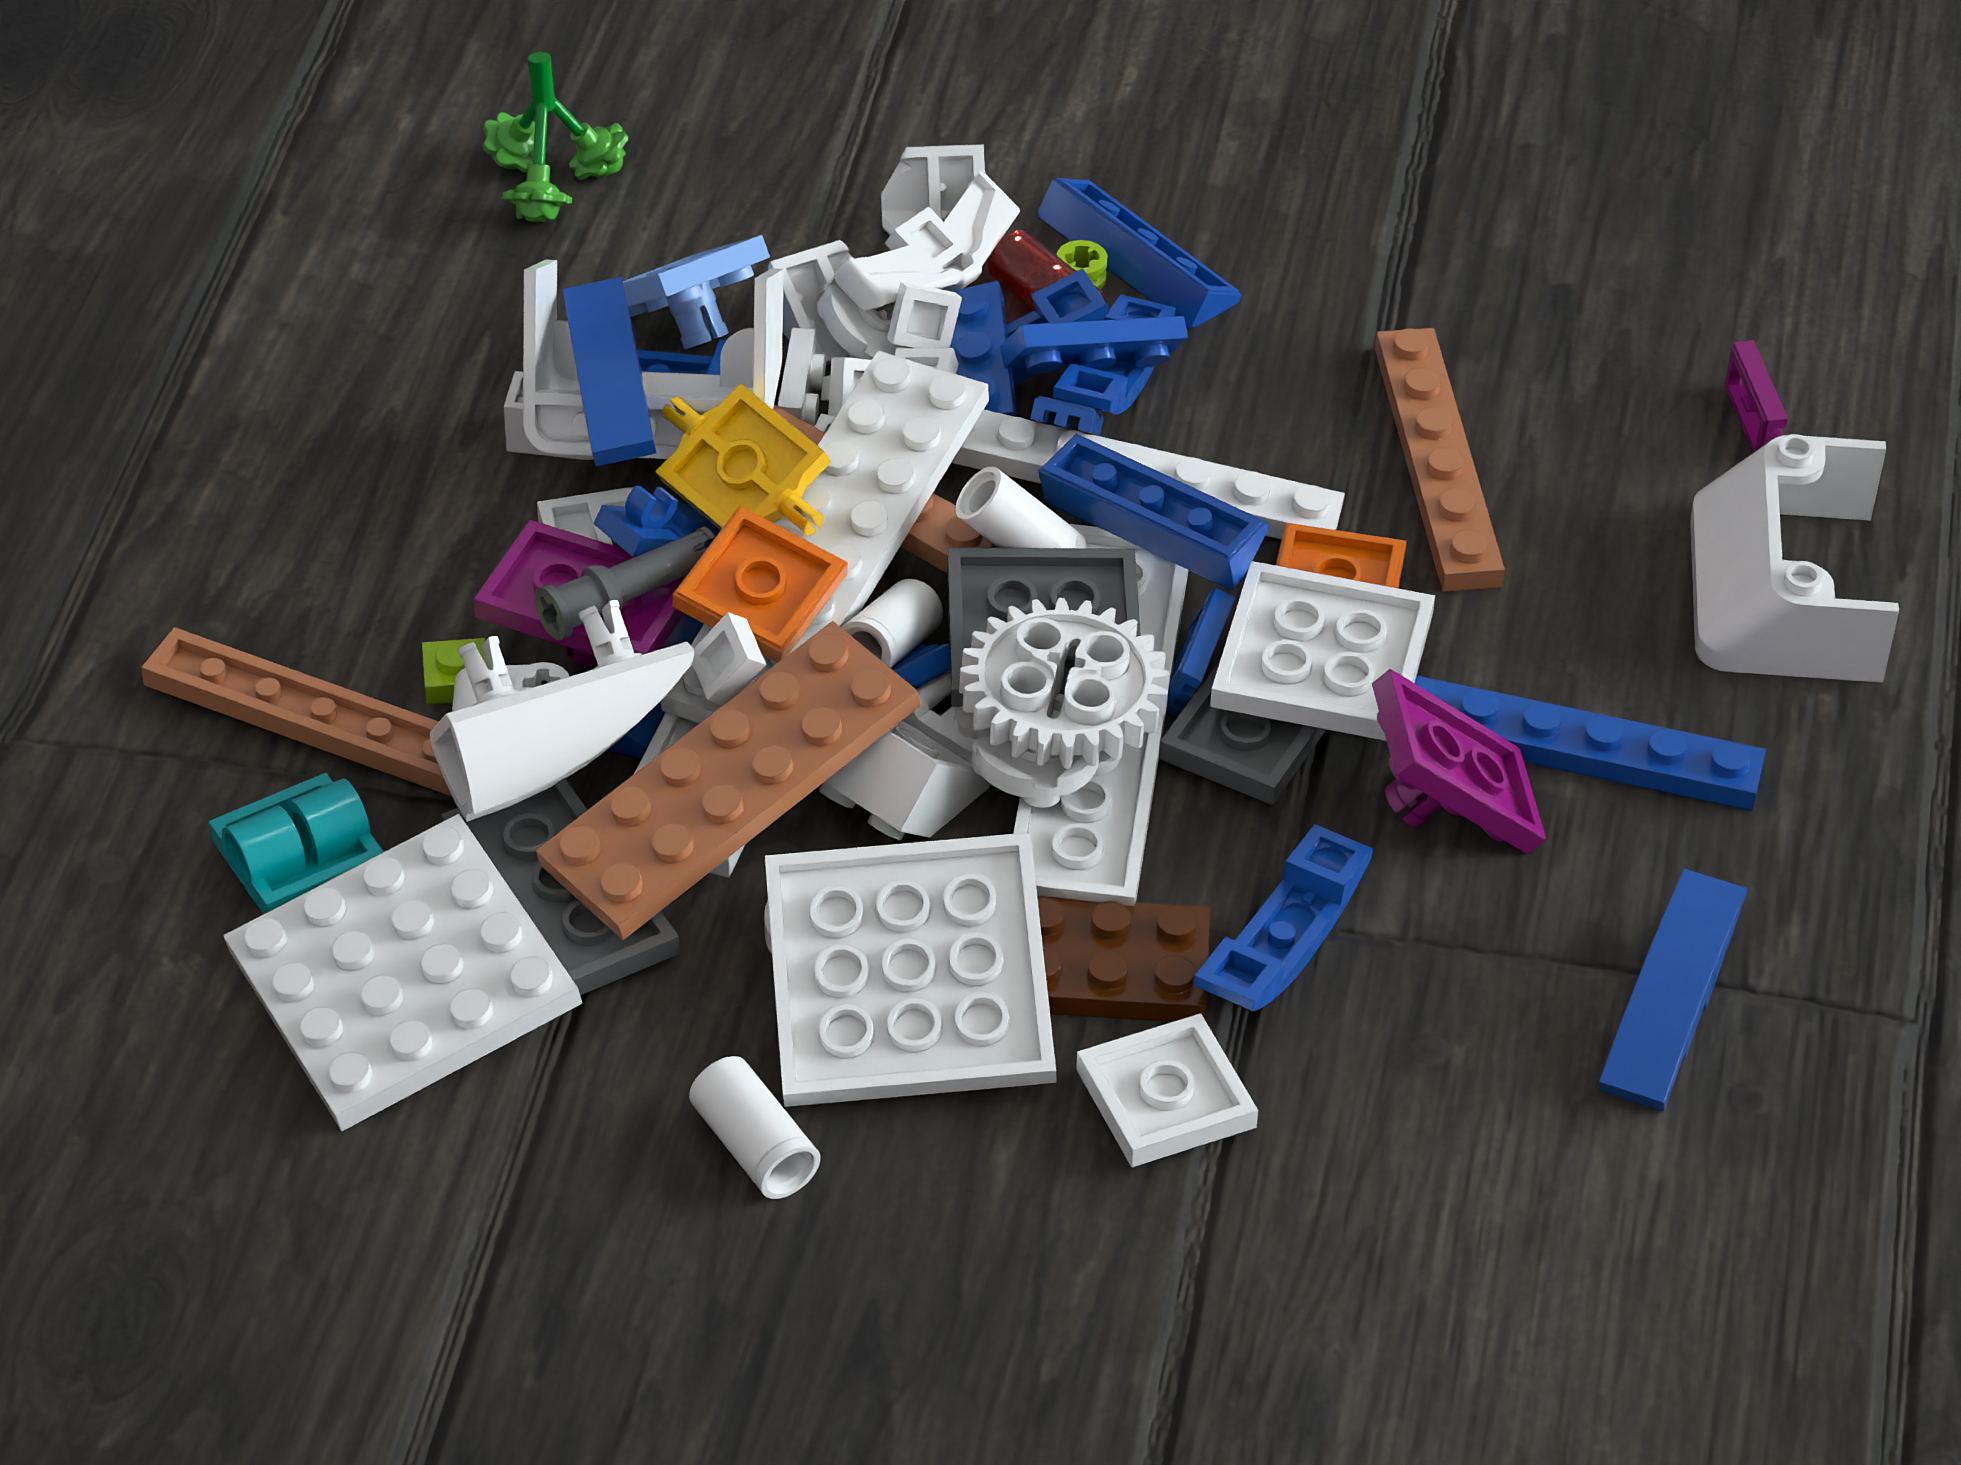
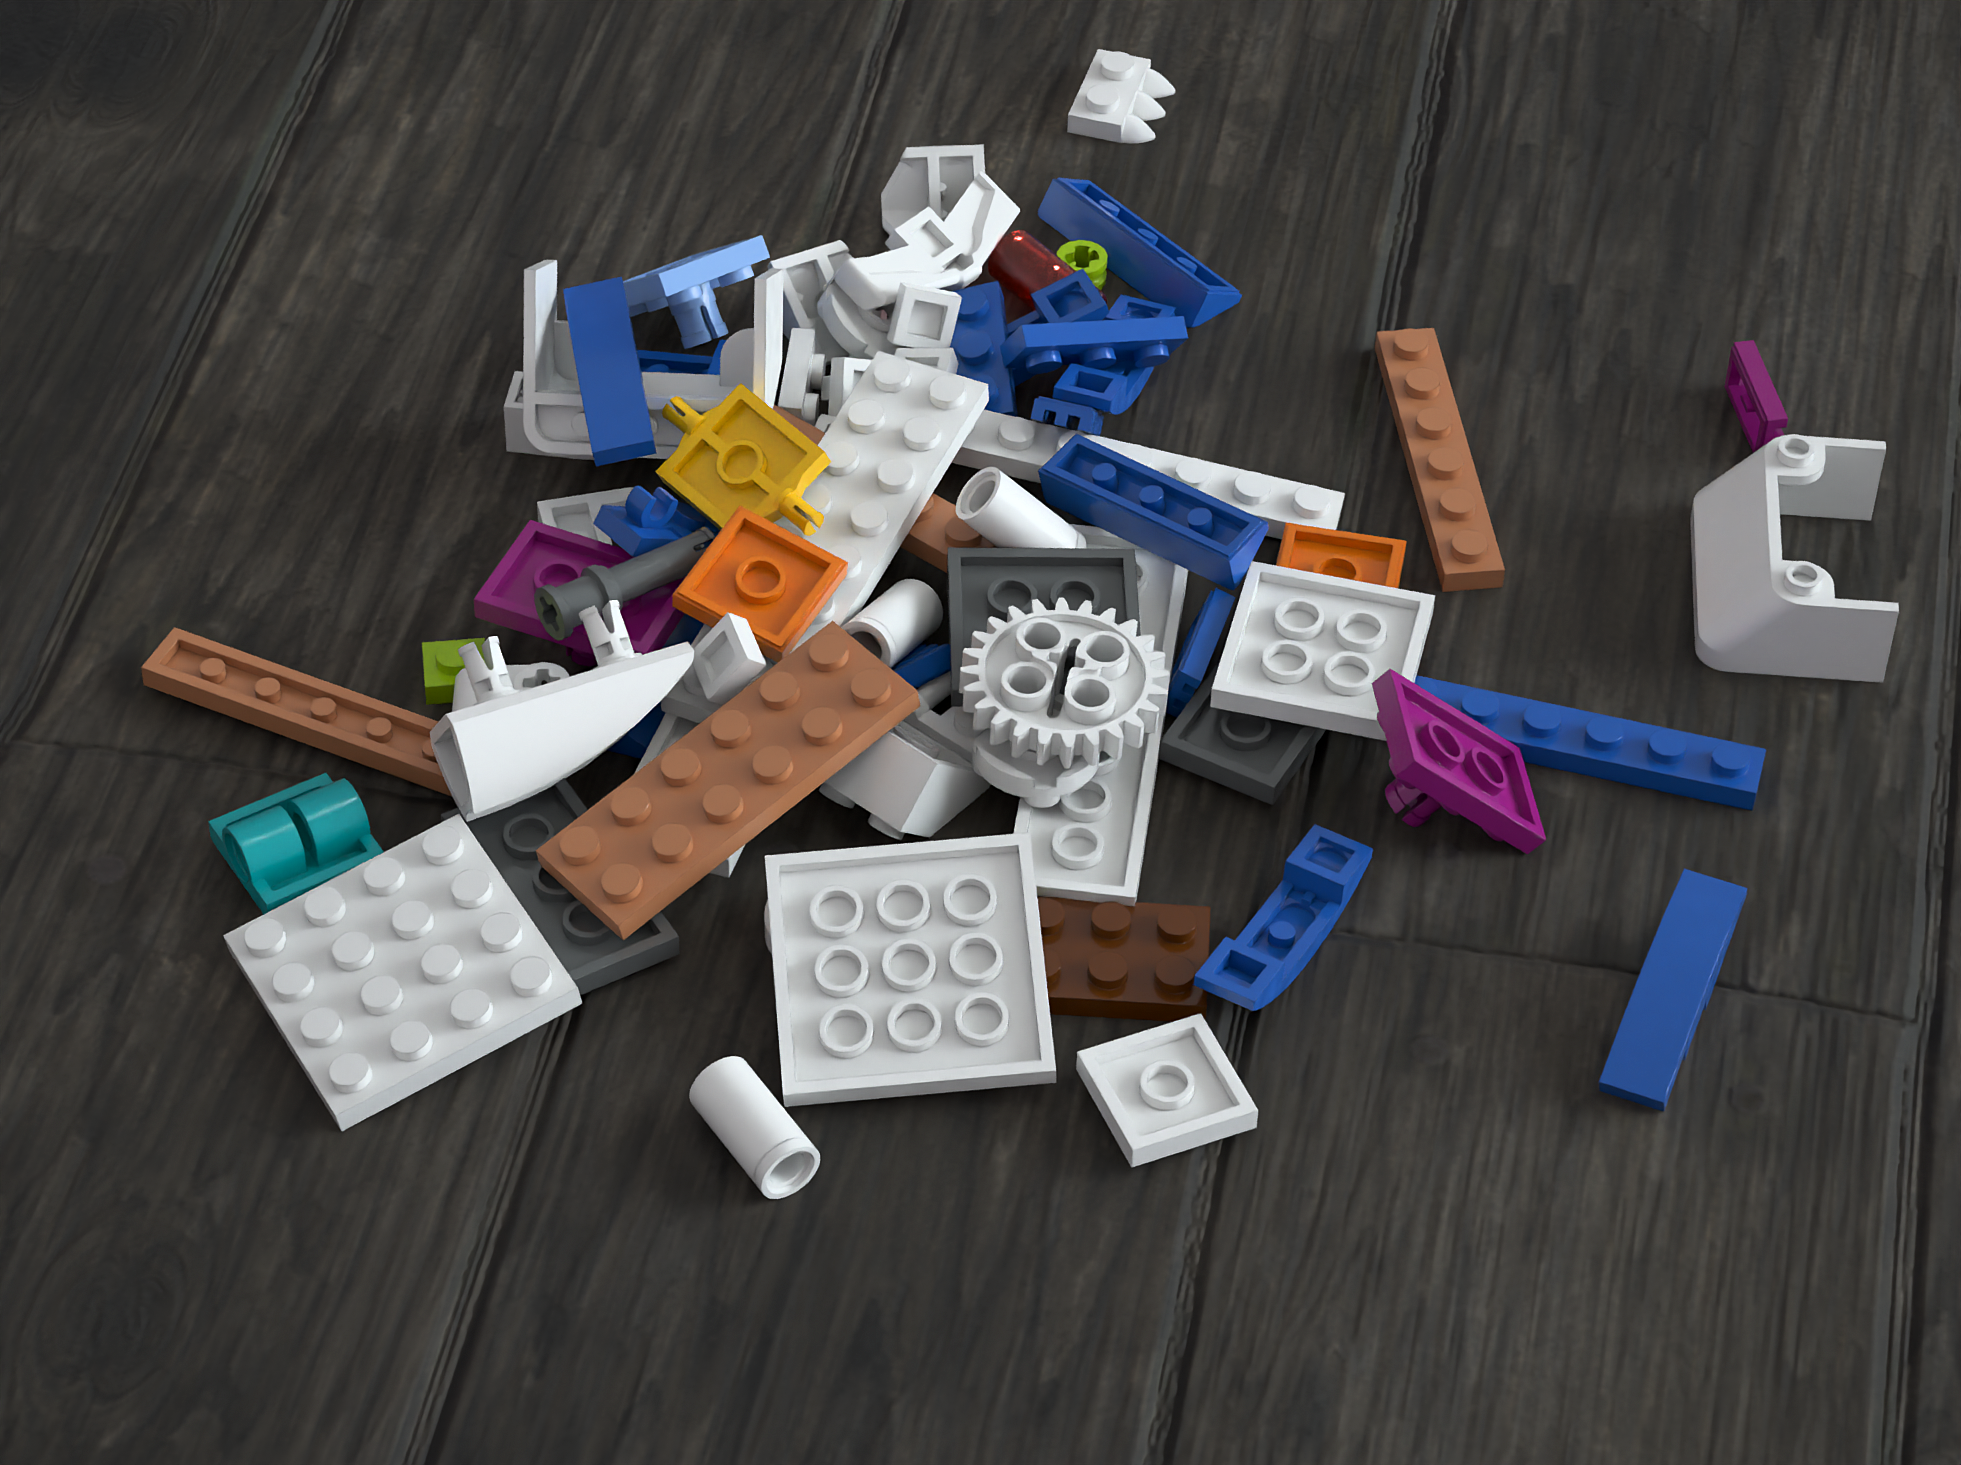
bright green plant [482,52,628,222] -> none
none -> white plate [1067,49,1175,144]

